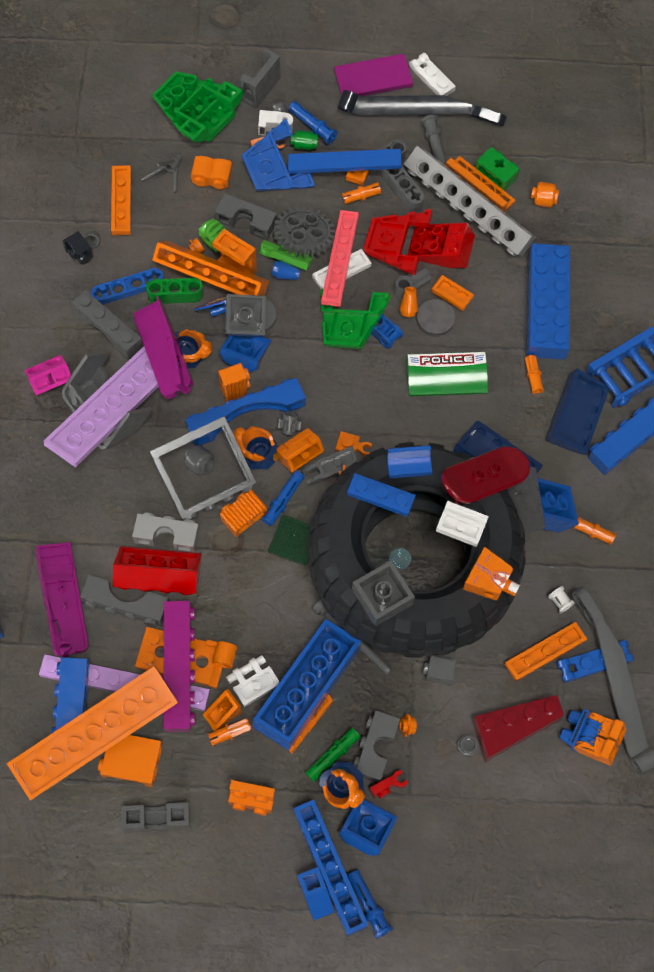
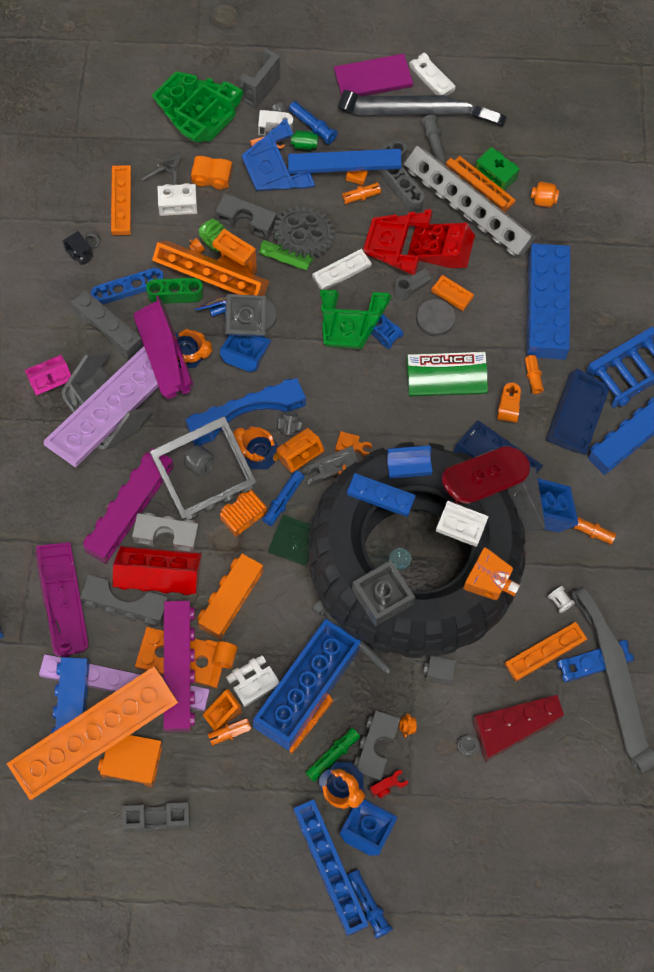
orange brick [218,363,251,402] -> none
orange plate [228,780,275,816] -> none
blue cone [271,260,300,280] -> none
blue slope [297,867,334,921] -> none
coral tile [321,210,359,307] -> none
orange cone [399,287,418,317] -> none
hips [560,709,627,766] -> none
none -> magenta brick [83,448,174,564]
none -> white brick [157,183,197,216]
none -> orange brick [197,554,264,640]
none -> orange piece [497,383,521,423]

